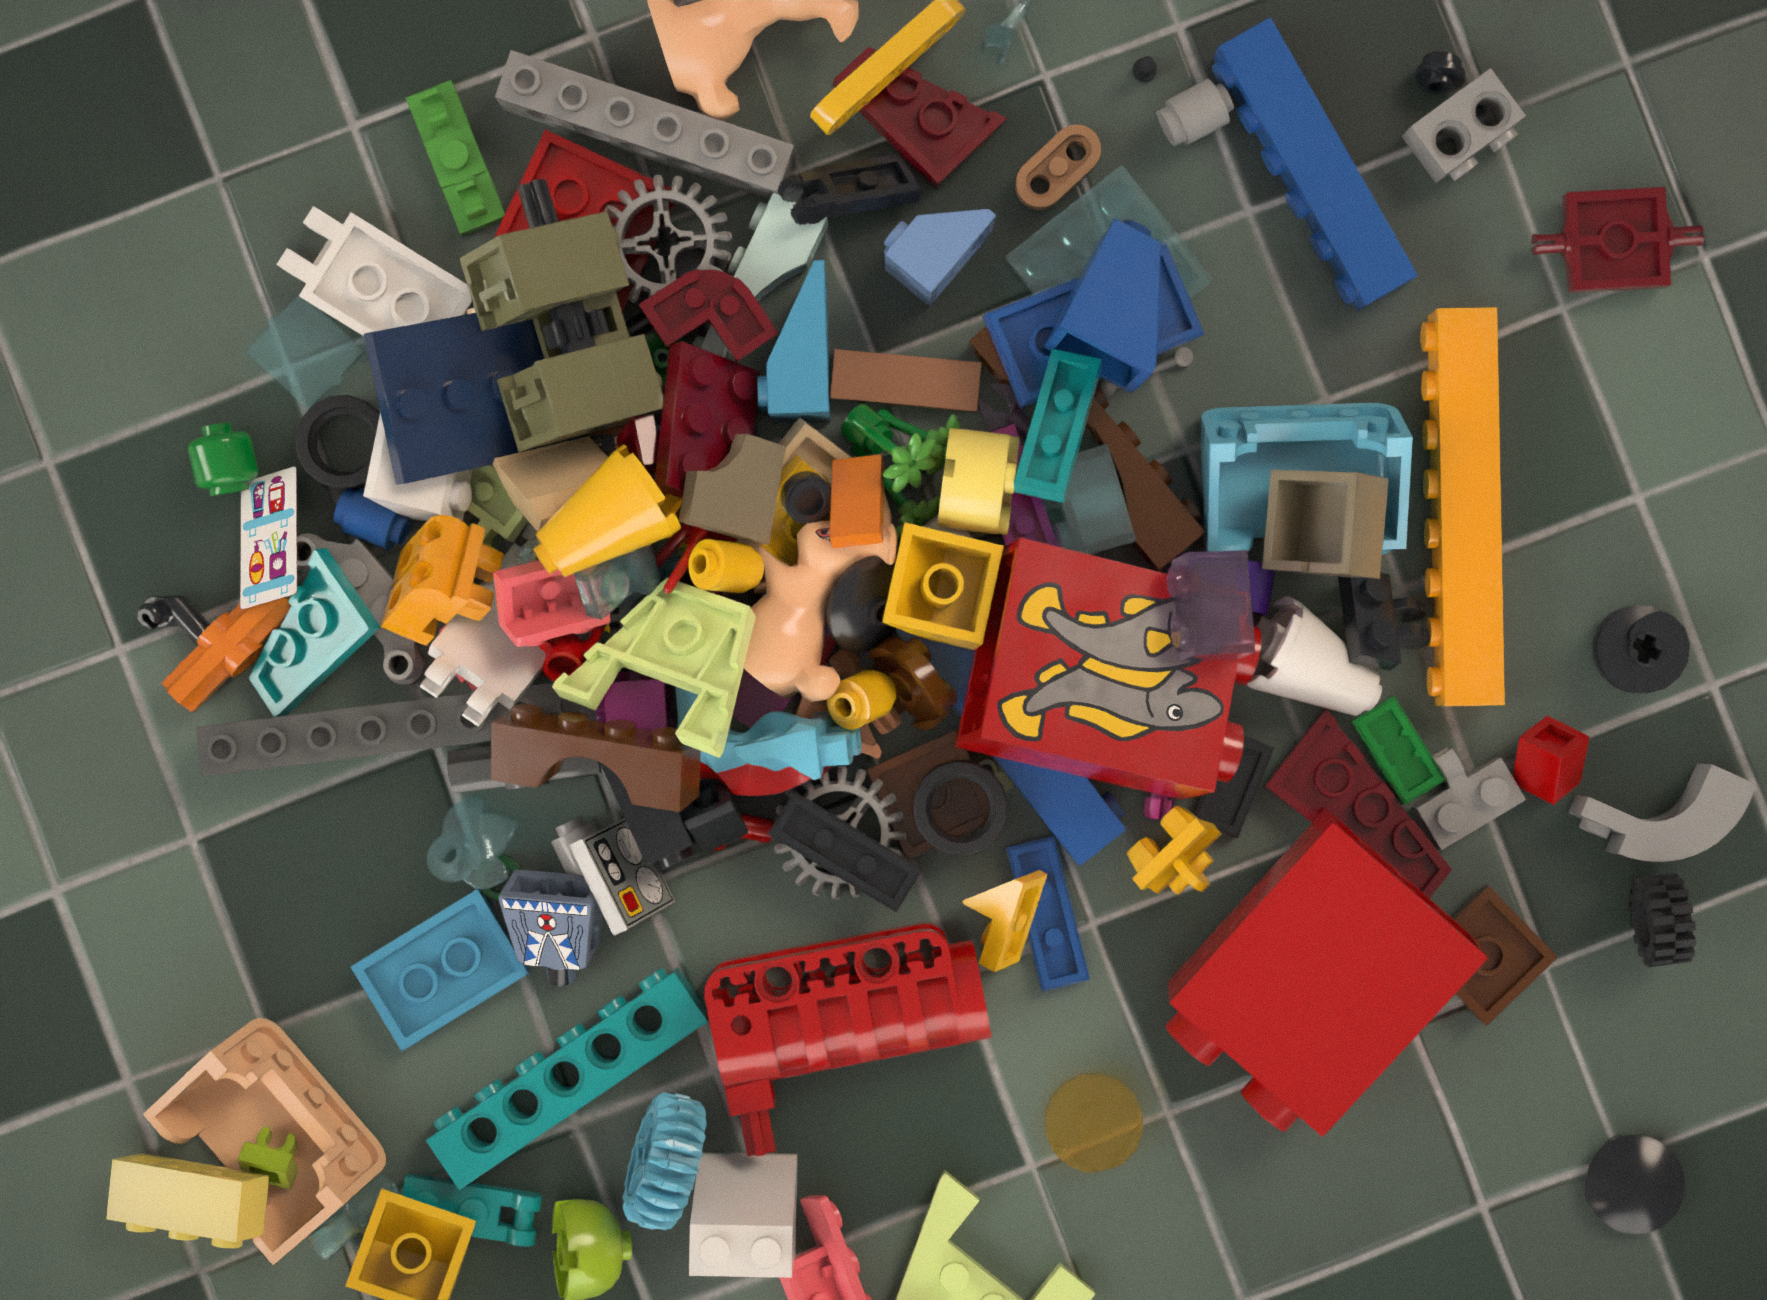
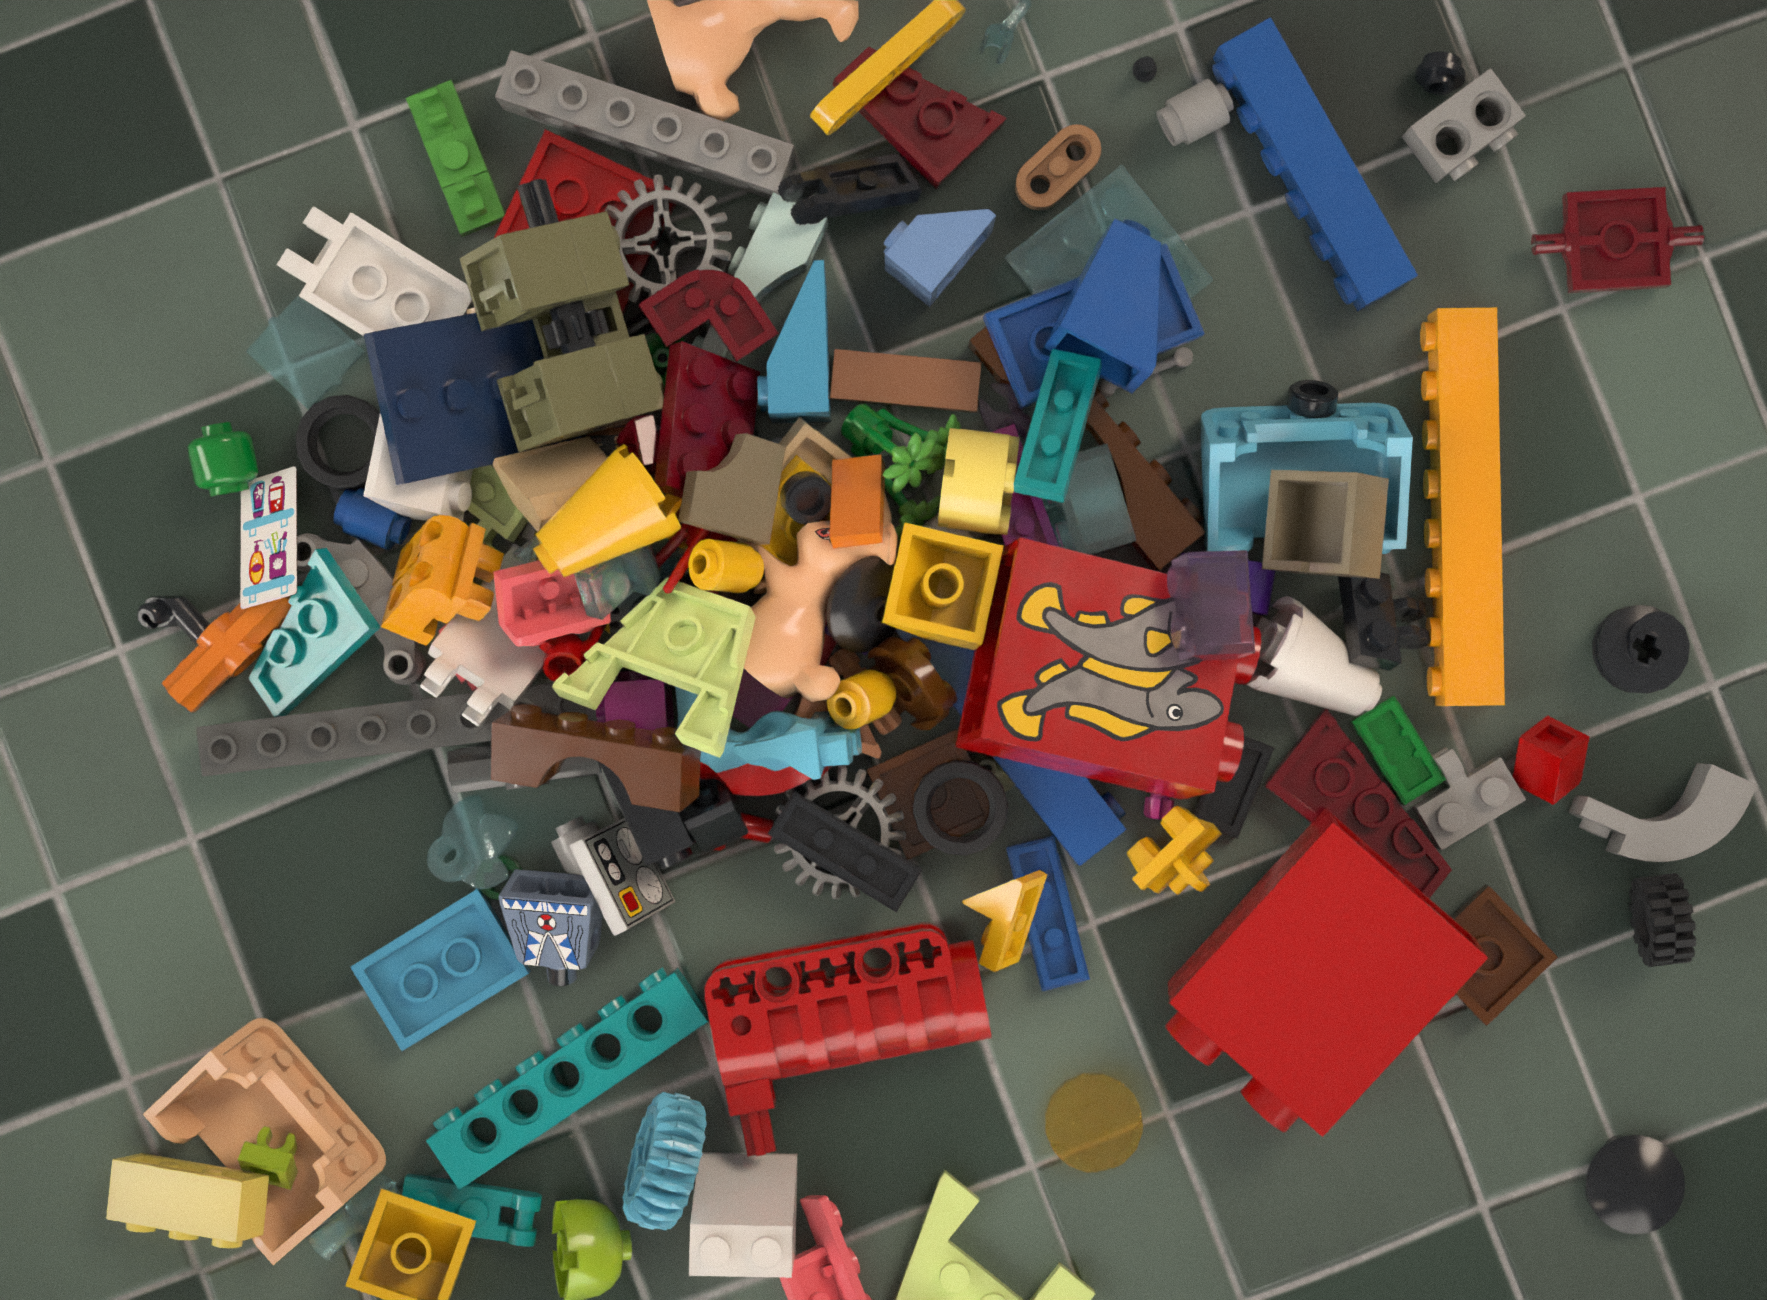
none -> black tile [1287,380,1339,418]

